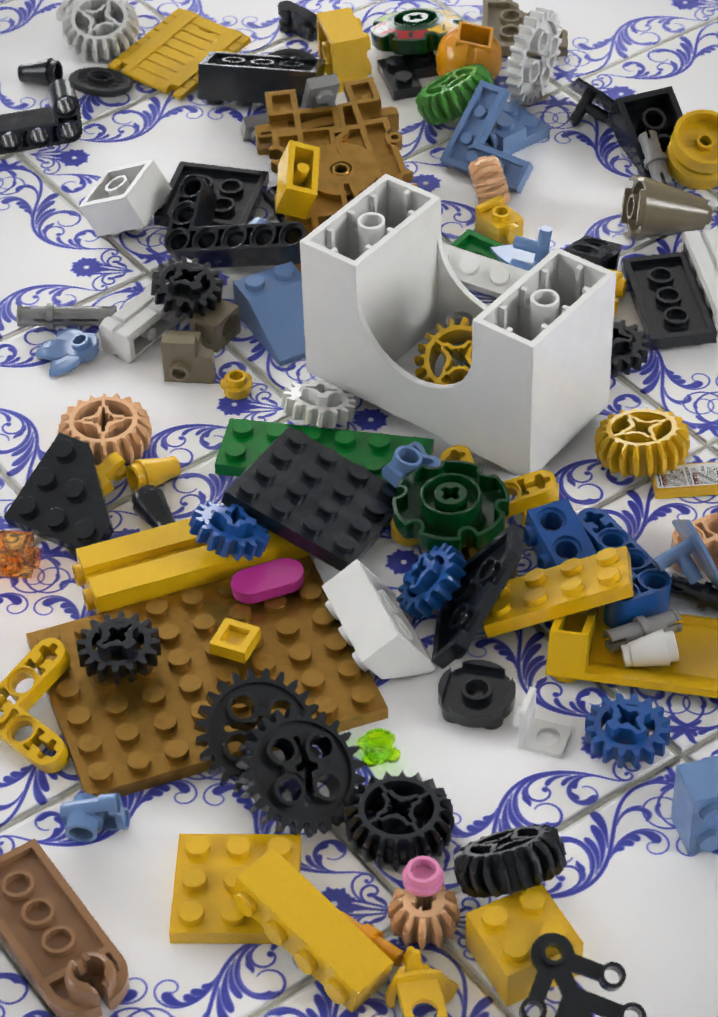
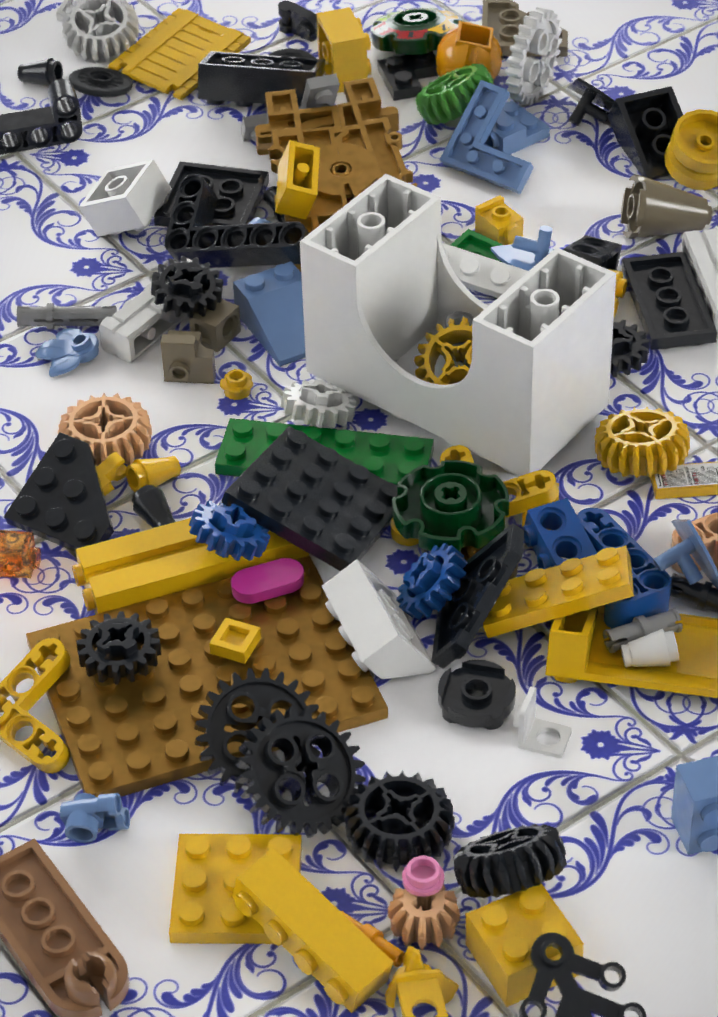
clear neon green plate [357,728,401,767] -> none
medium blue plate [382,441,441,488] -> none
light nougat gear [468,155,510,204] -> none
blue gear [585,693,671,769] -> none
light grey pin [638,130,674,187] -> none

